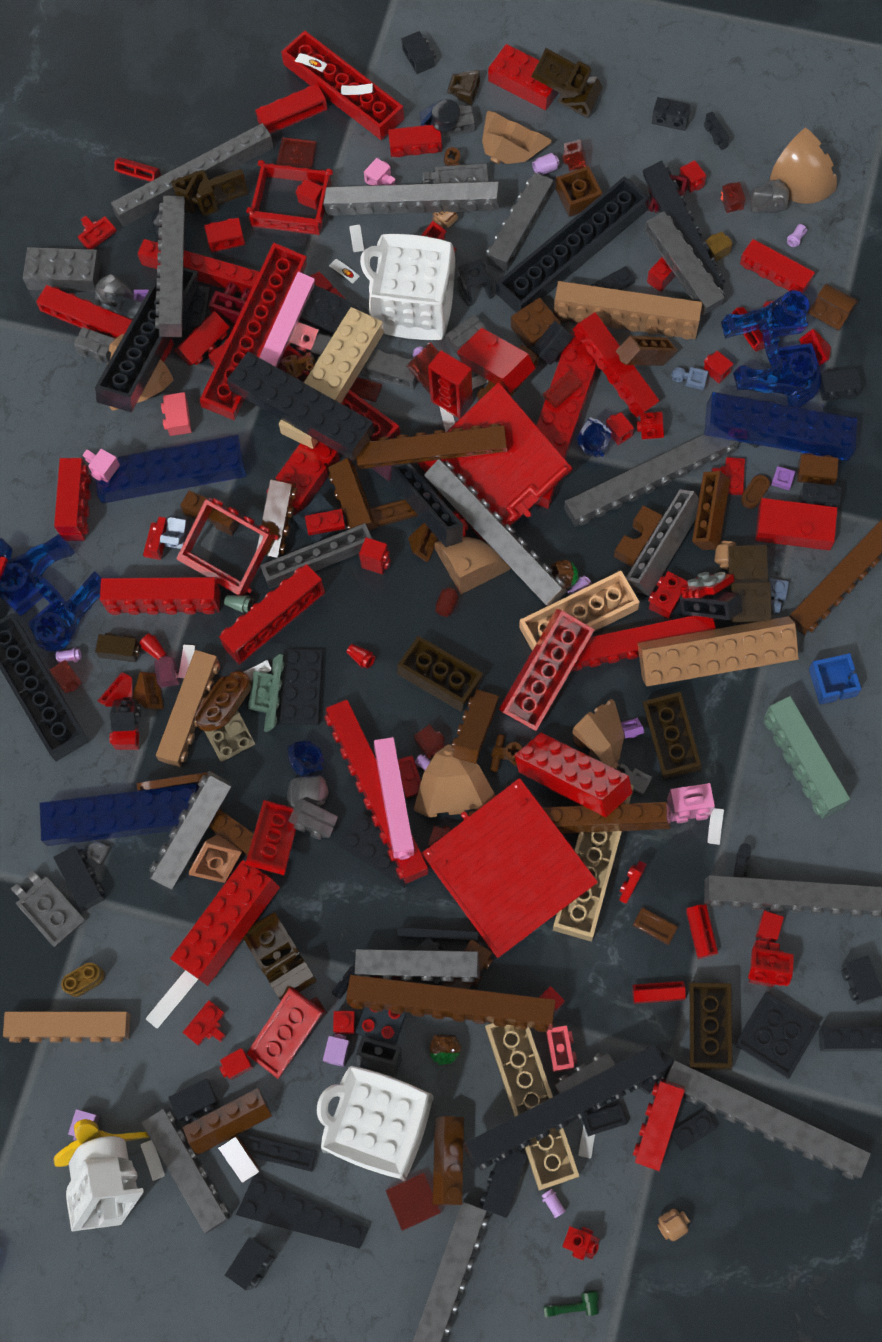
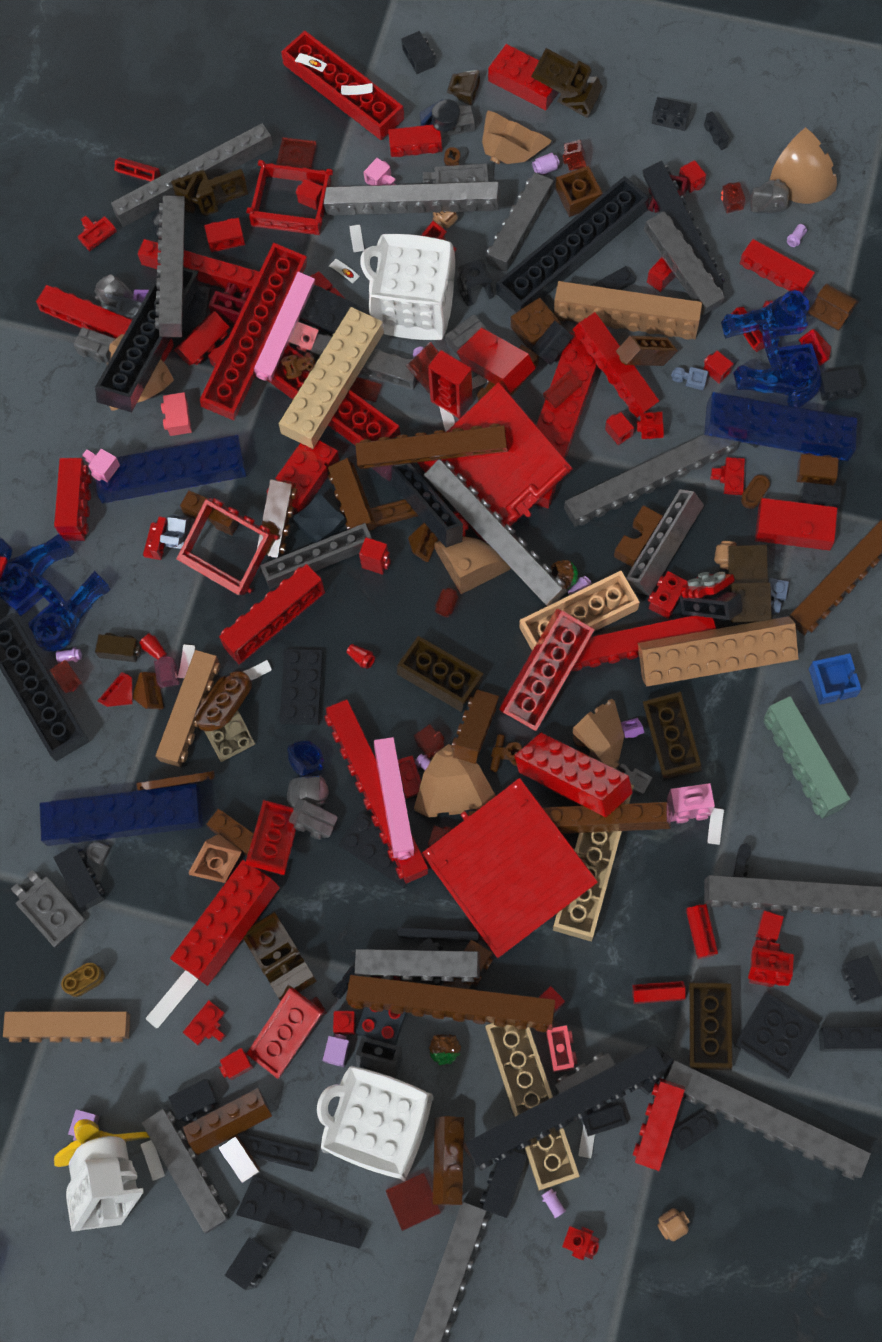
flat silver brick [23,247,101,292] -> none
red brick [100,577,221,615] -> none
red brick [109,726,140,750] -> none
black brick [110,697,142,732] -> none
flat silver brick [149,771,231,889] -> none
sand green cone [224,595,254,614] -> none
black brick [227,352,374,461] -> none
sand green bracket [248,654,284,732] -> none
red brick [255,84,327,134] -> none
red plate [305,509,345,536] -> none
dark green brick [543,1290,599,1317] -> none
clear blue helmet [577,417,612,458] -> none
red hinge [619,861,647,904] -> none
reddish brown tile [632,907,678,945] -> none
reddish brown brick [692,471,730,550] -> none
pearl gold brick [704,231,732,262] -> none
medium lavender plate [771,466,795,491] -> none

